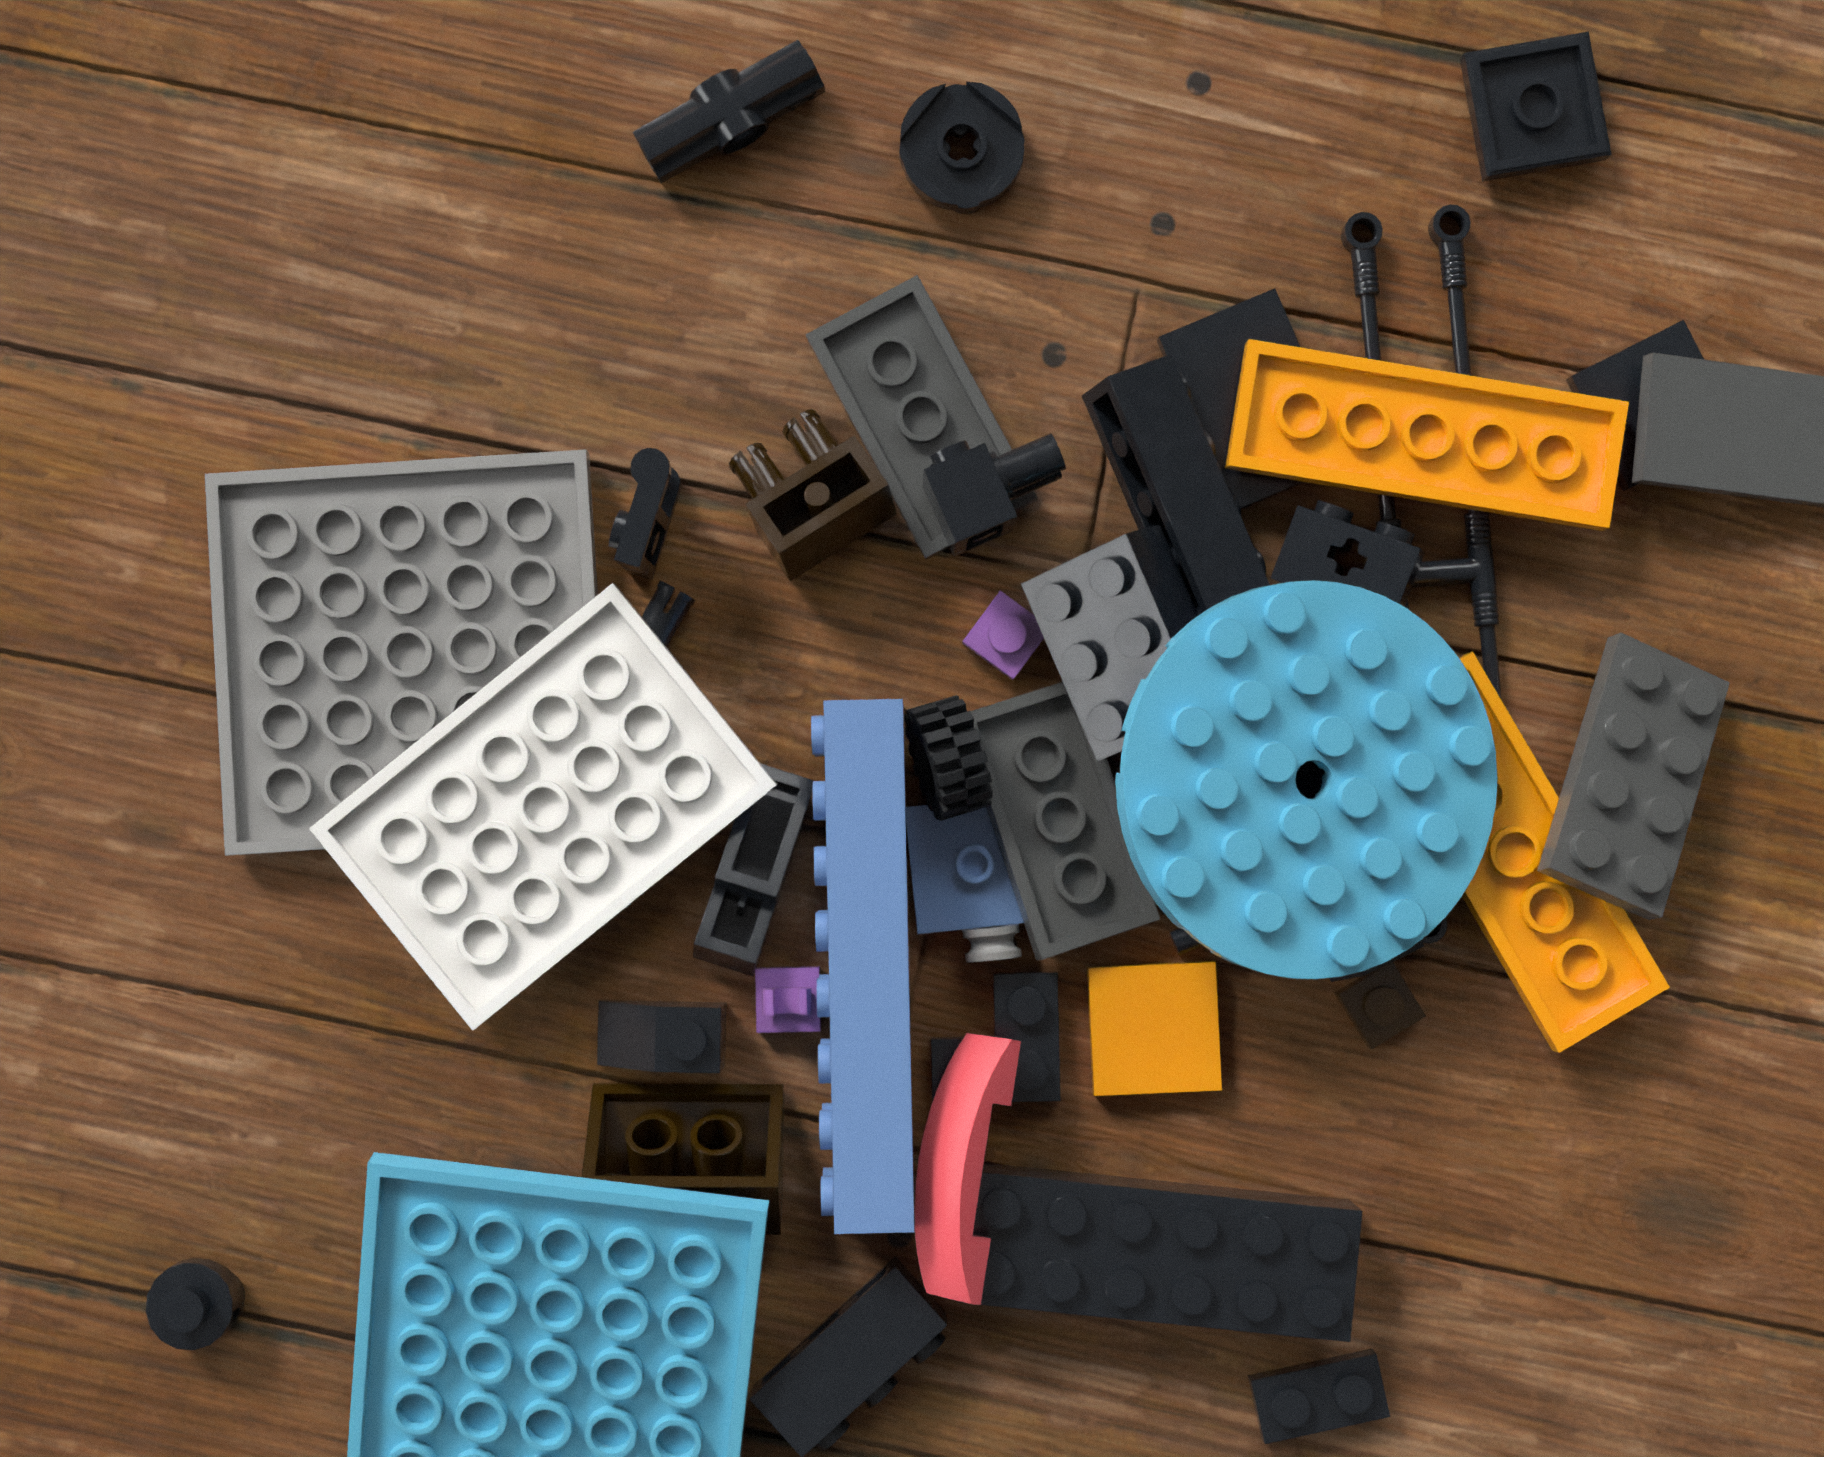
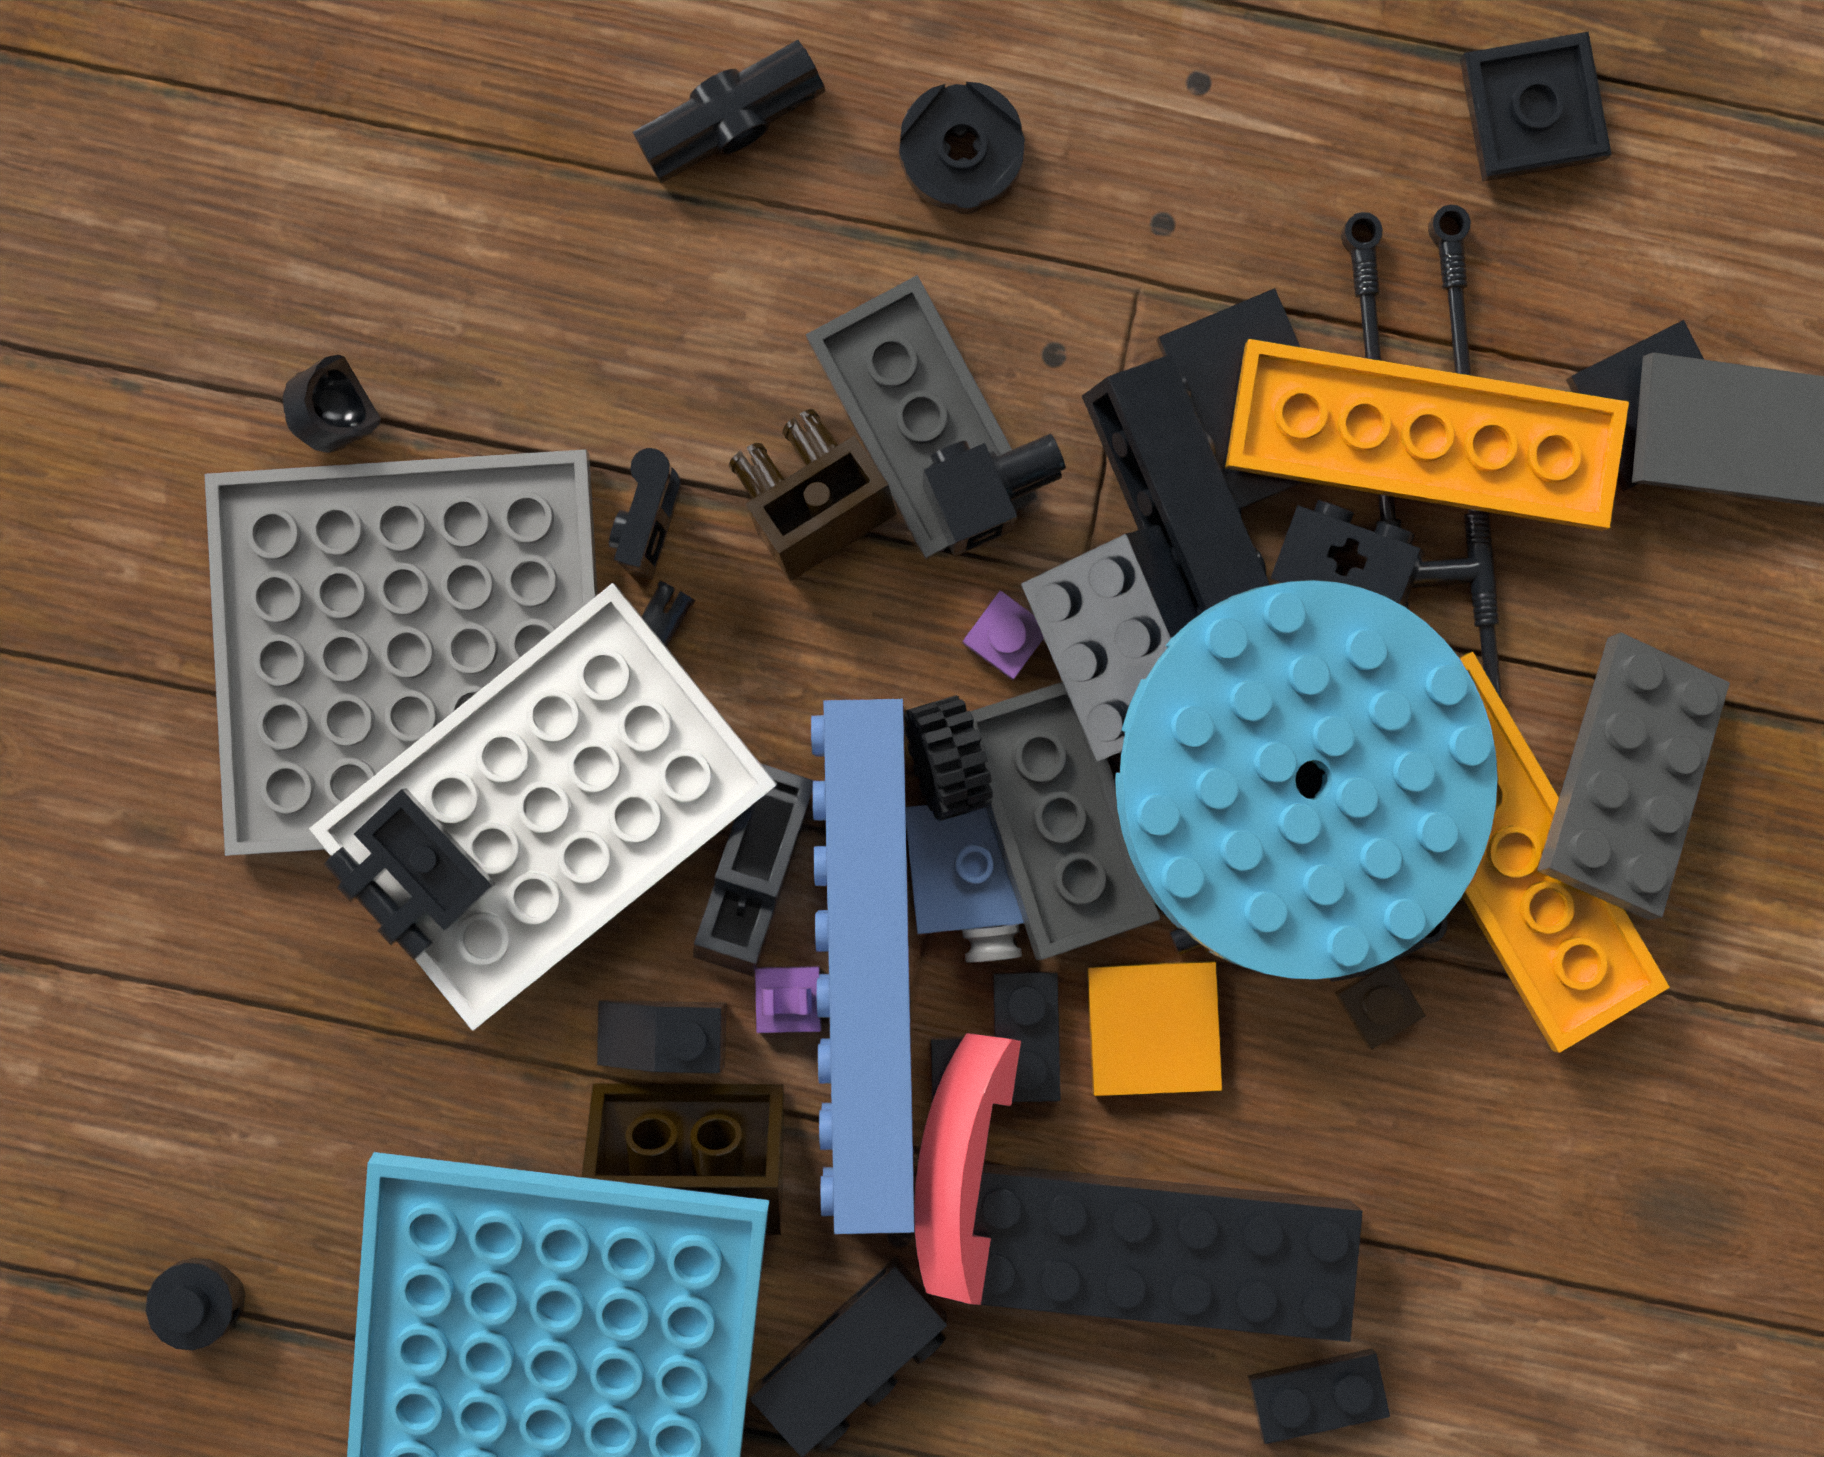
none -> black piece [283,355,381,453]
none -> black plate [324,788,496,960]

